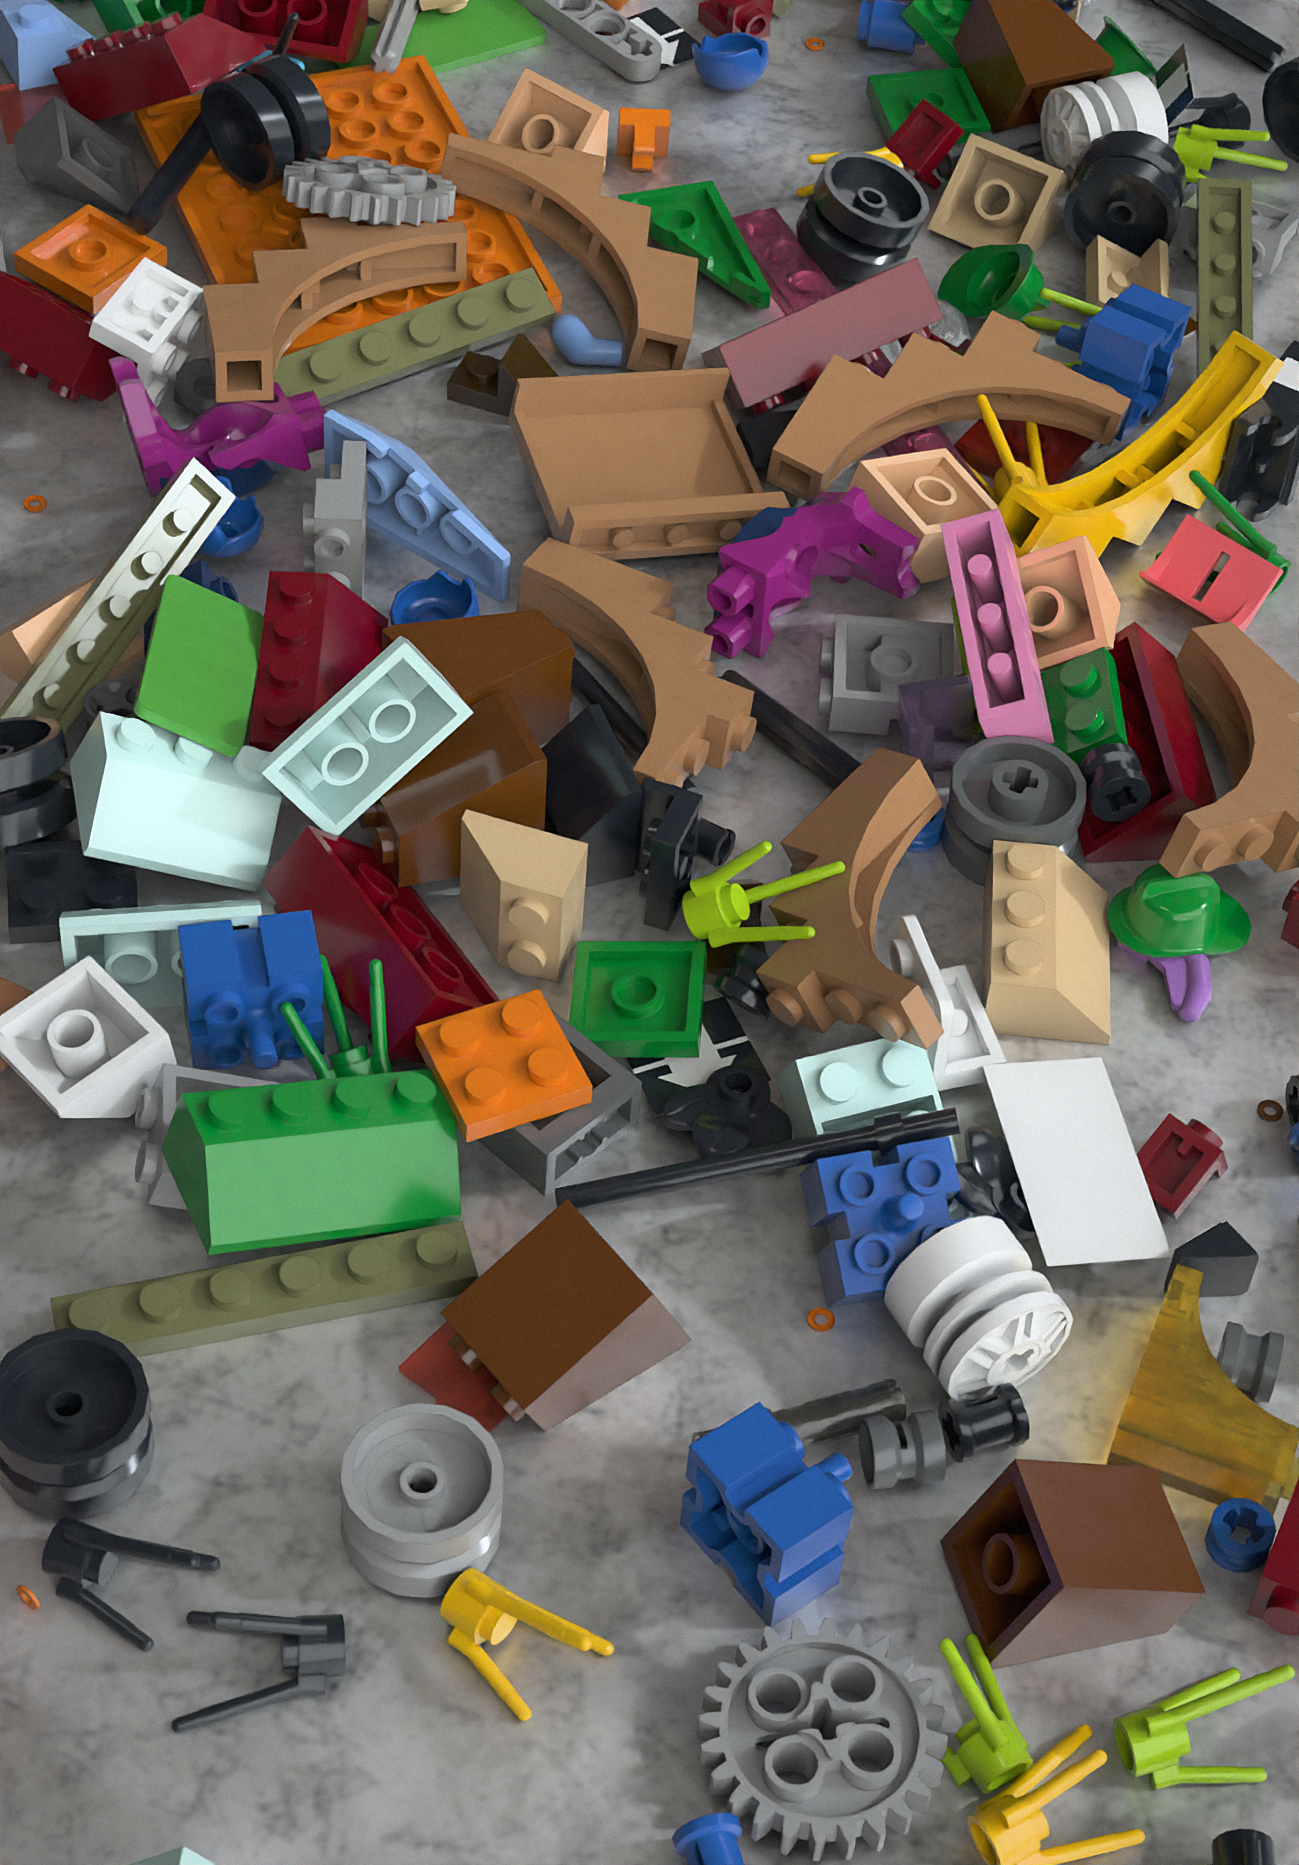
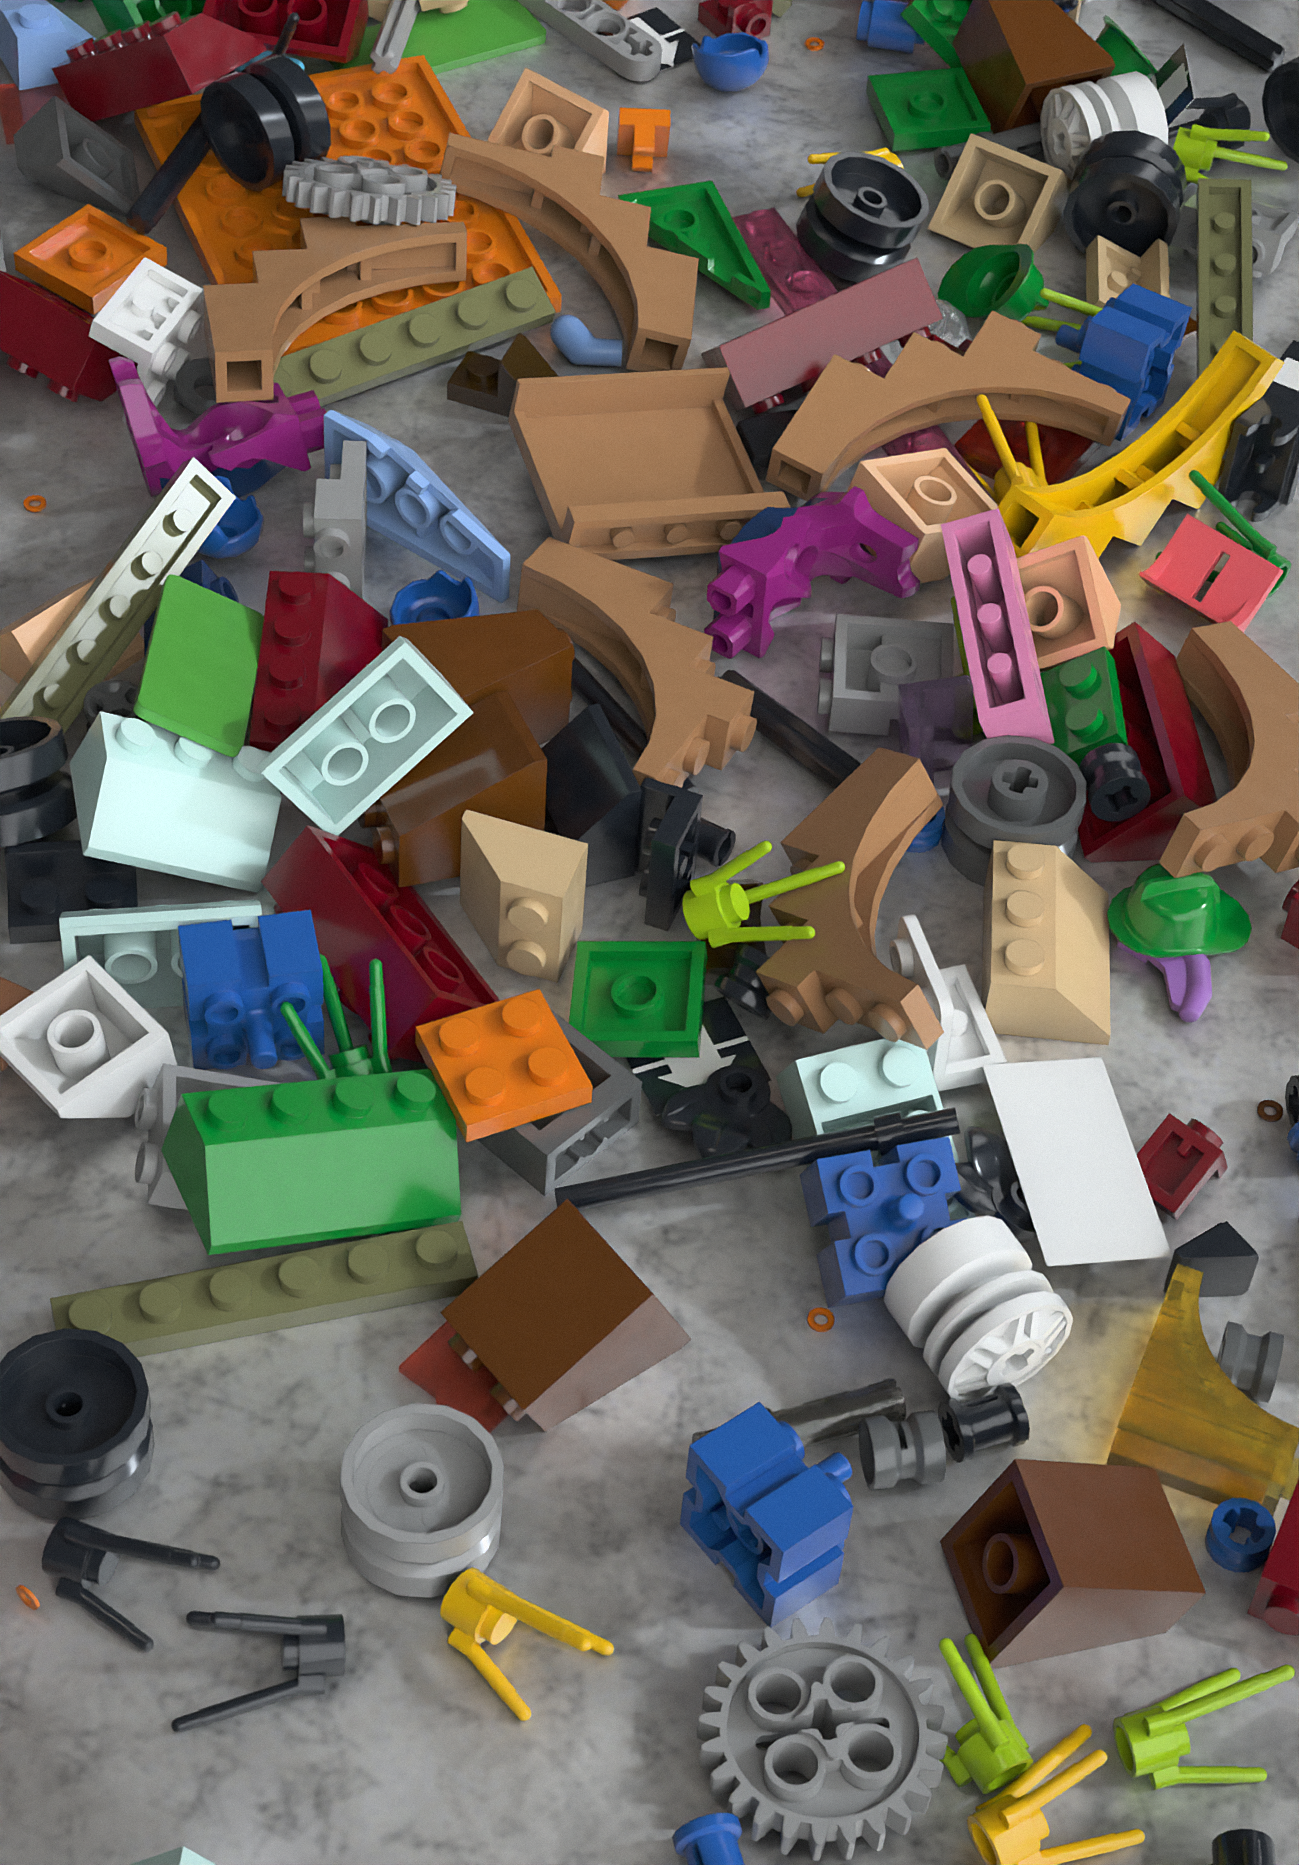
dark red bracket [884,98,964,191] -> none

